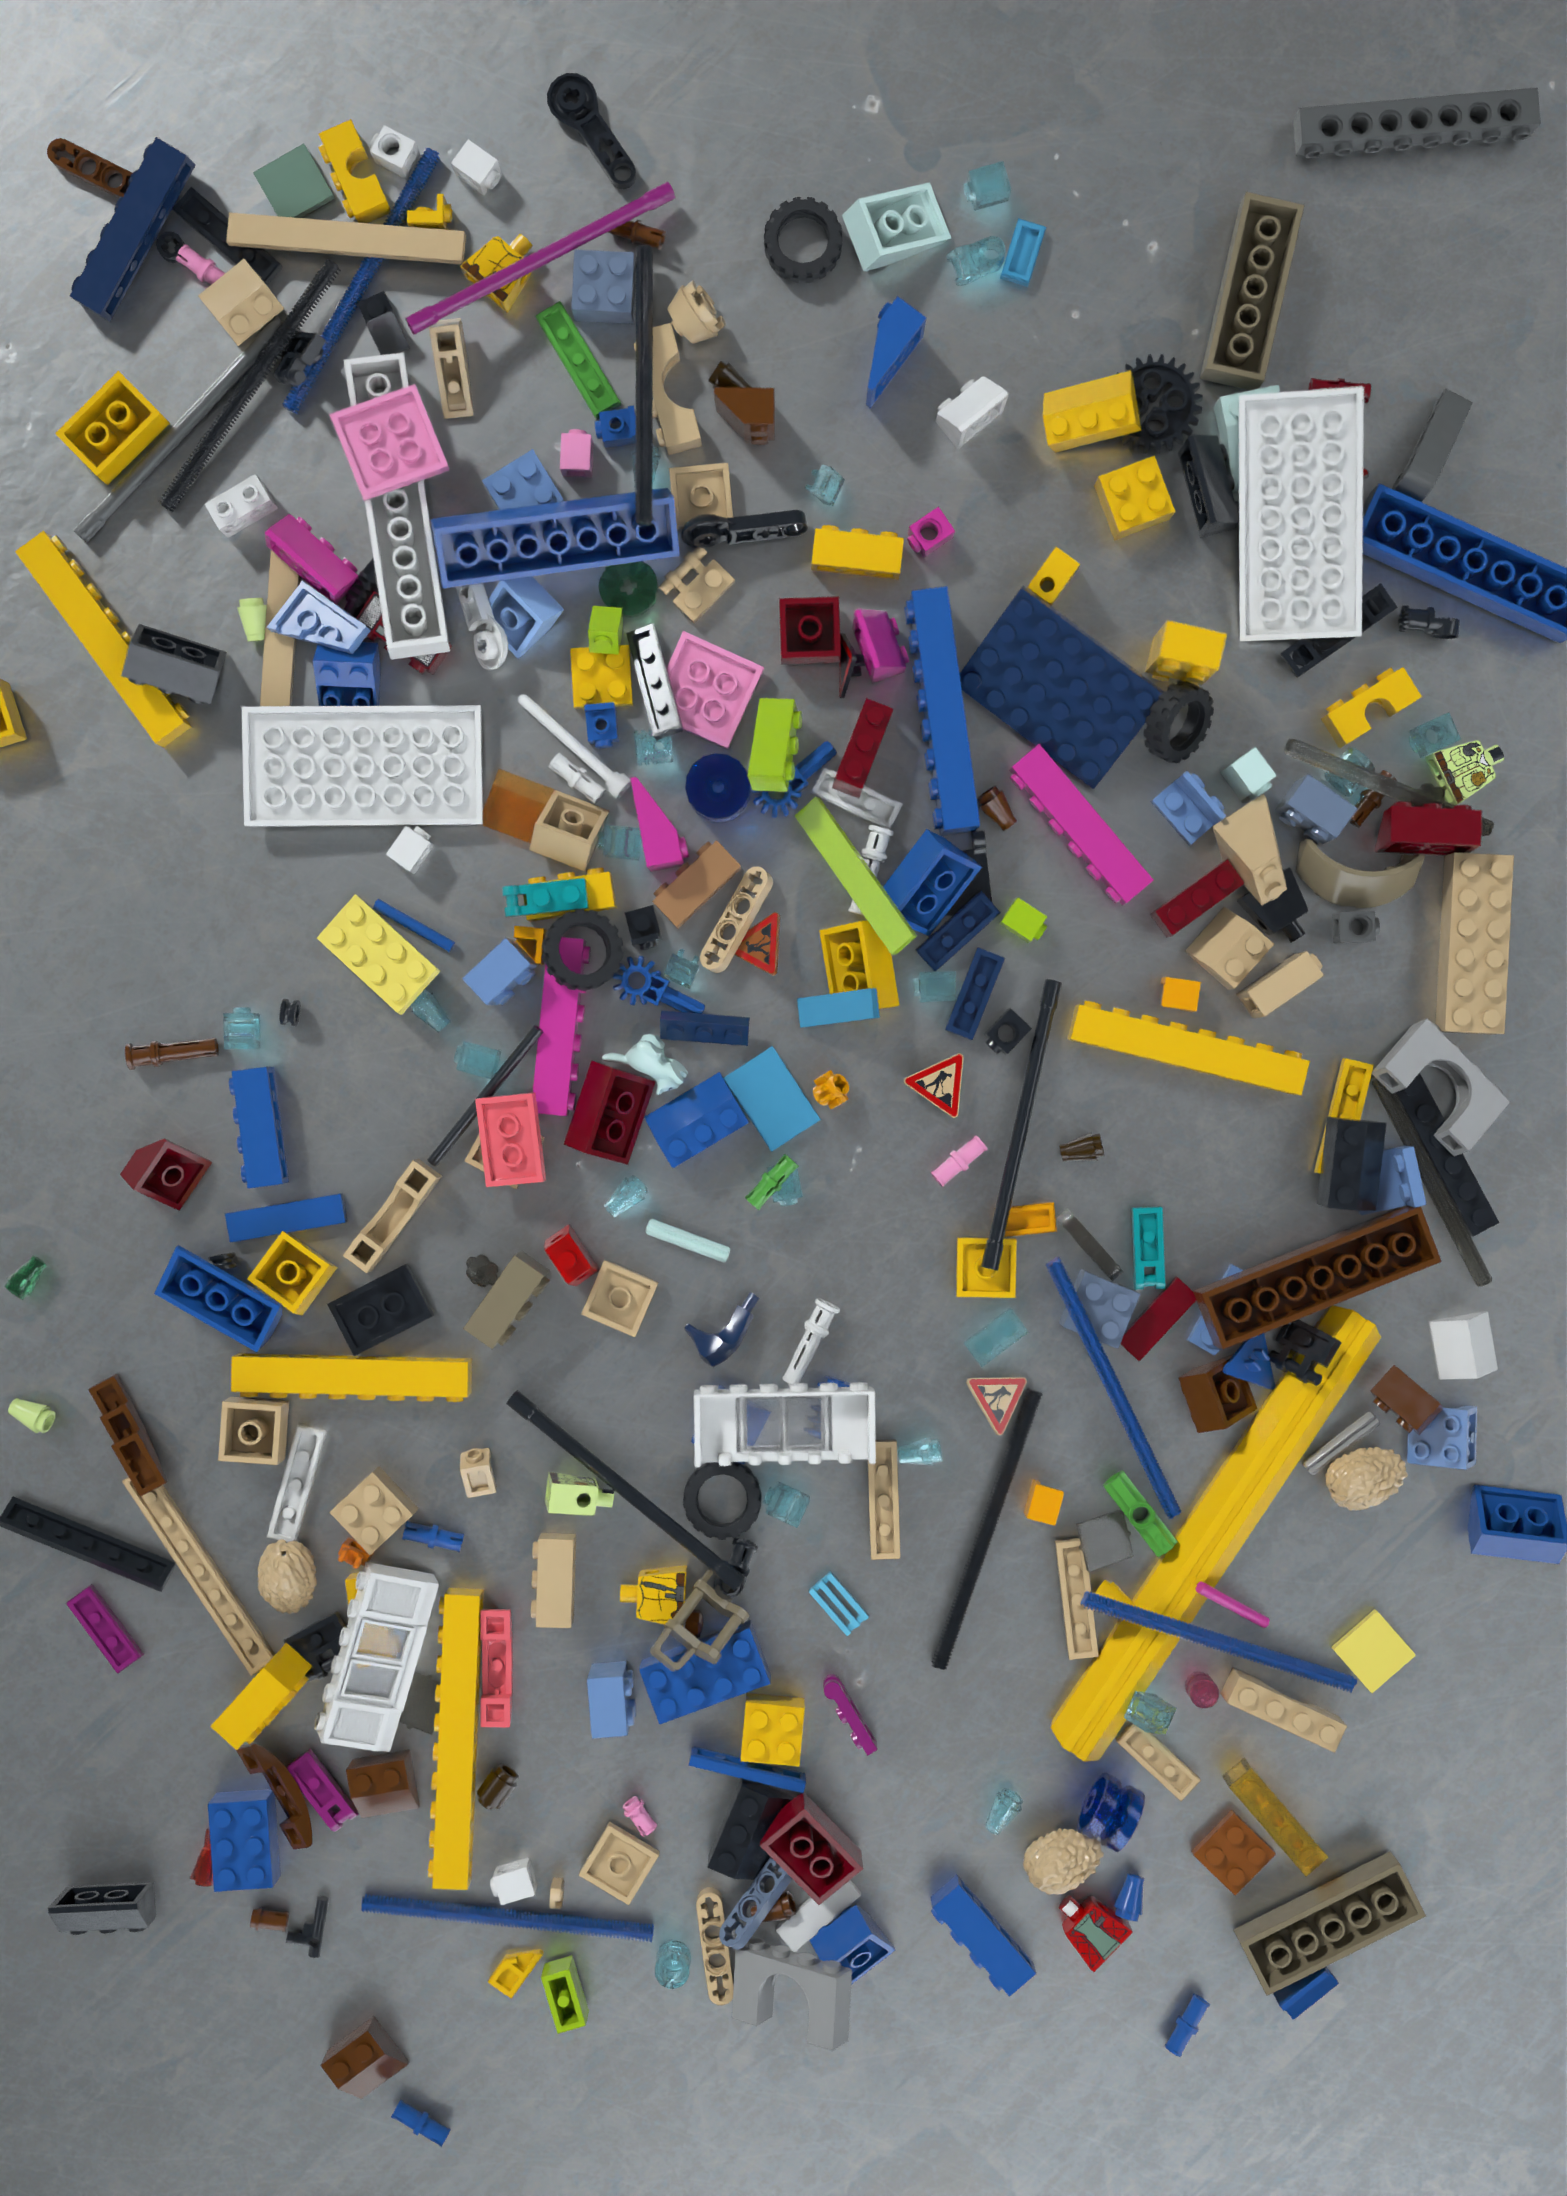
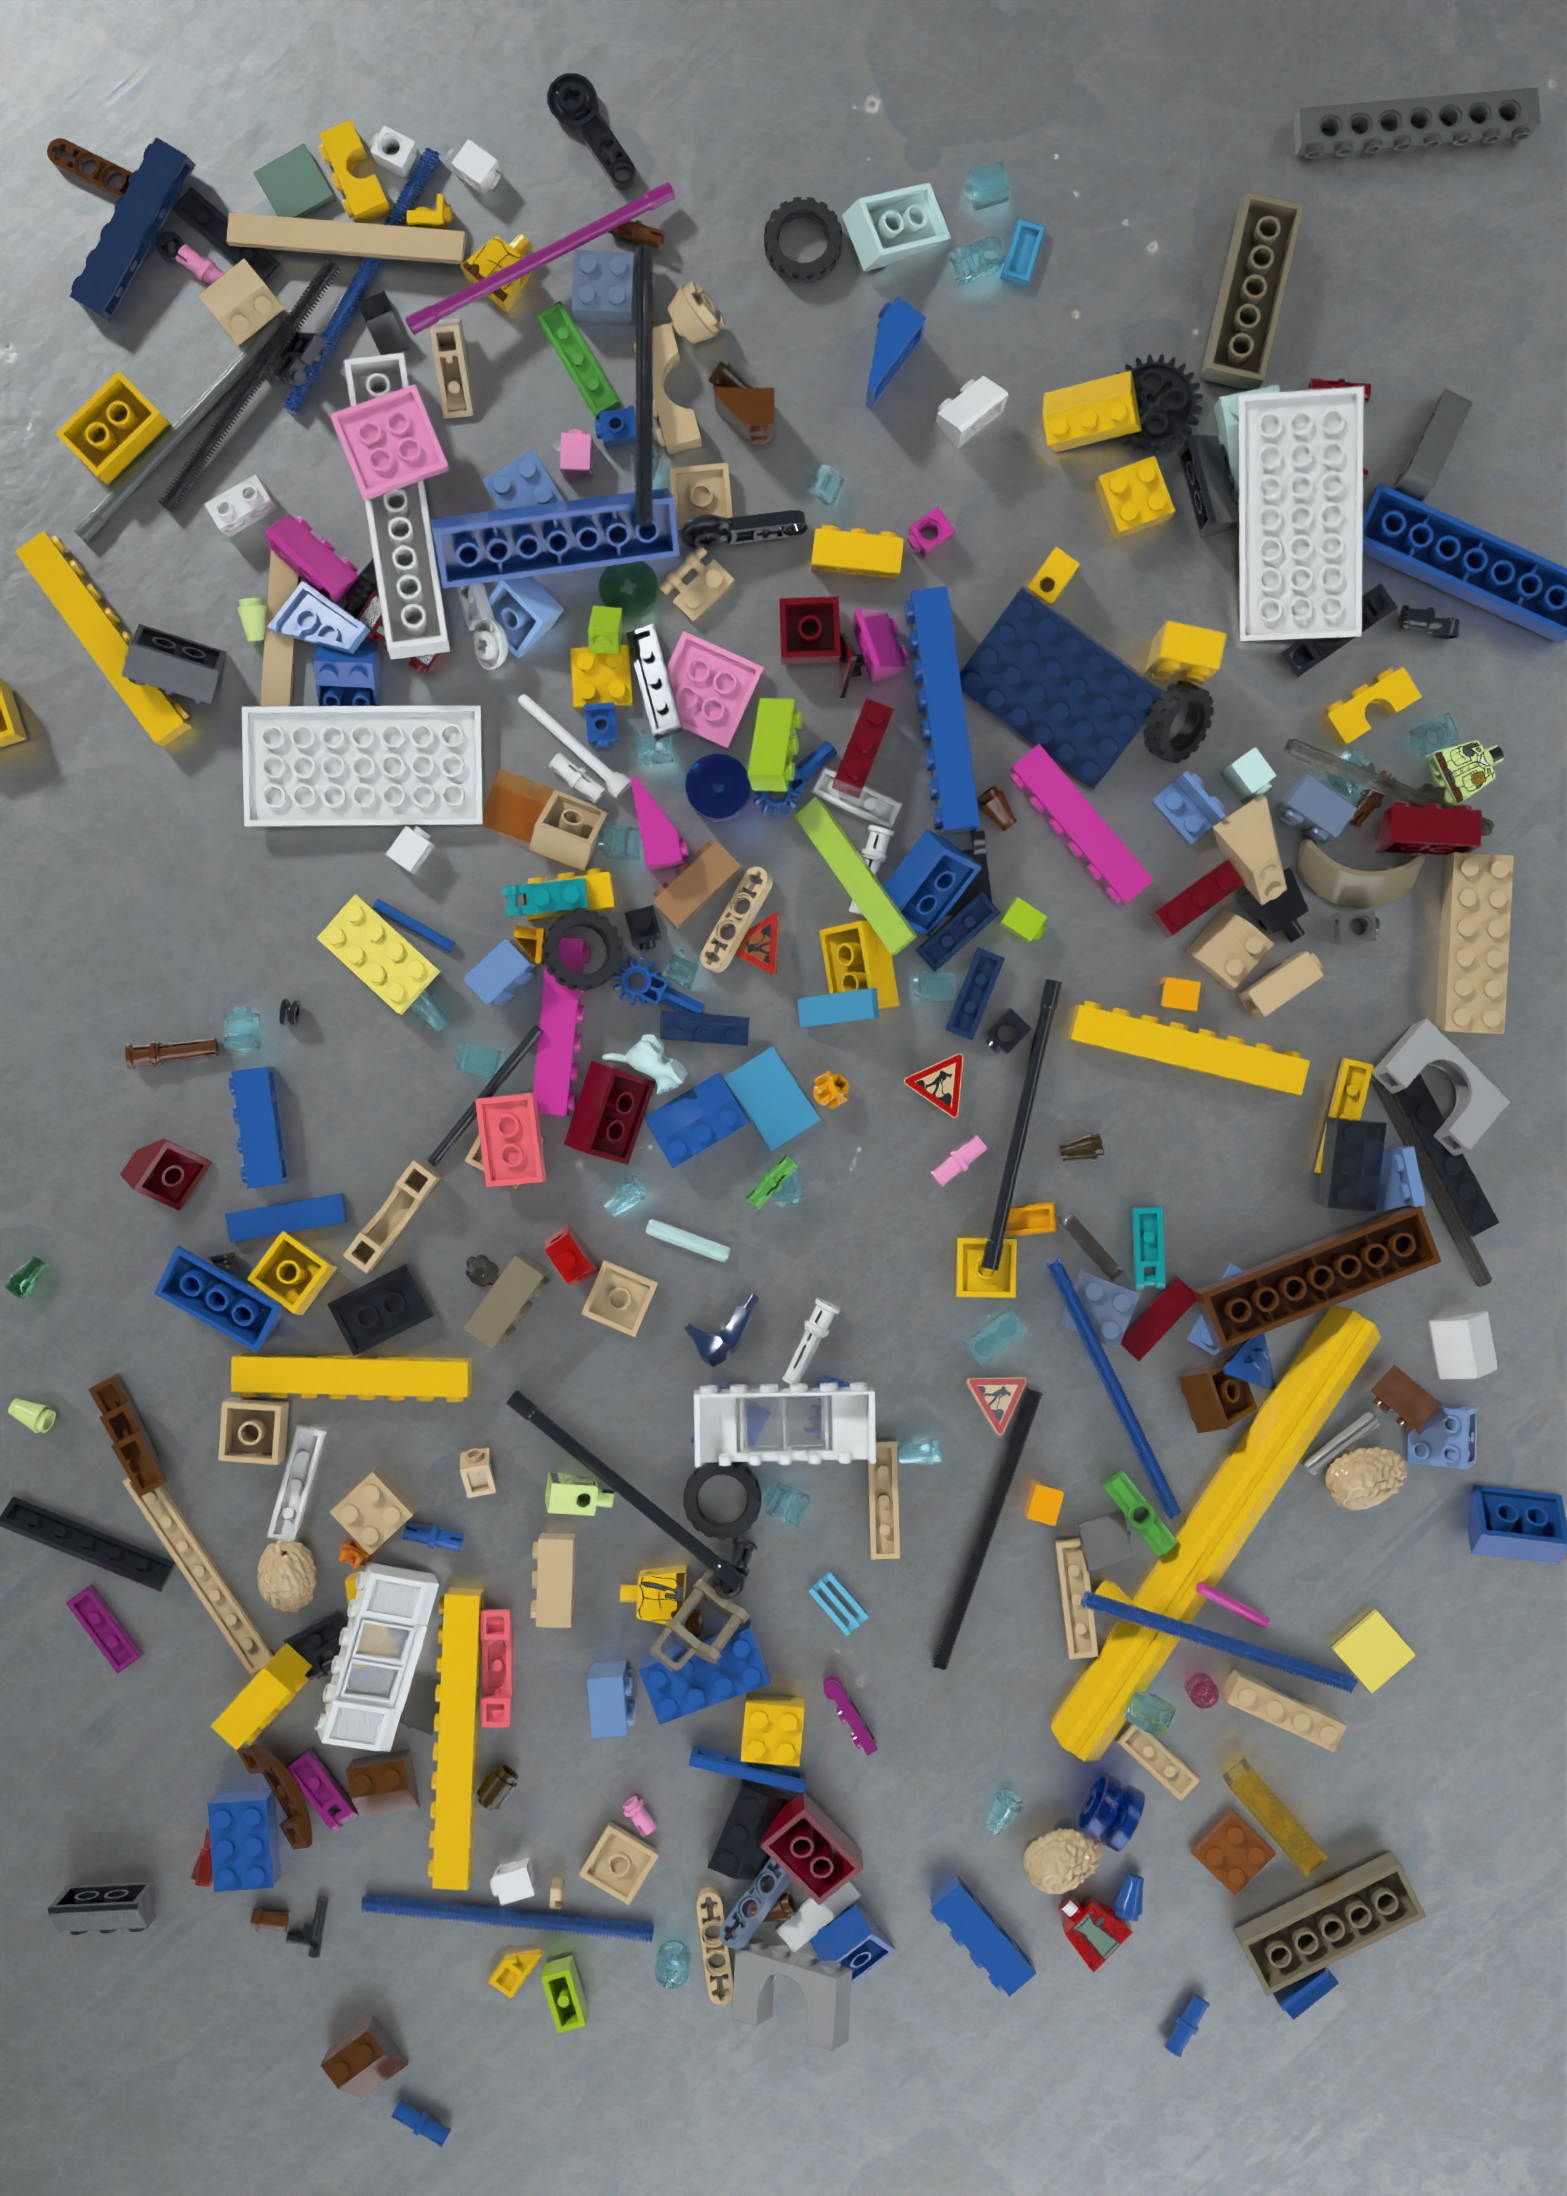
black plate [1268,1319,1342,1386] -> none

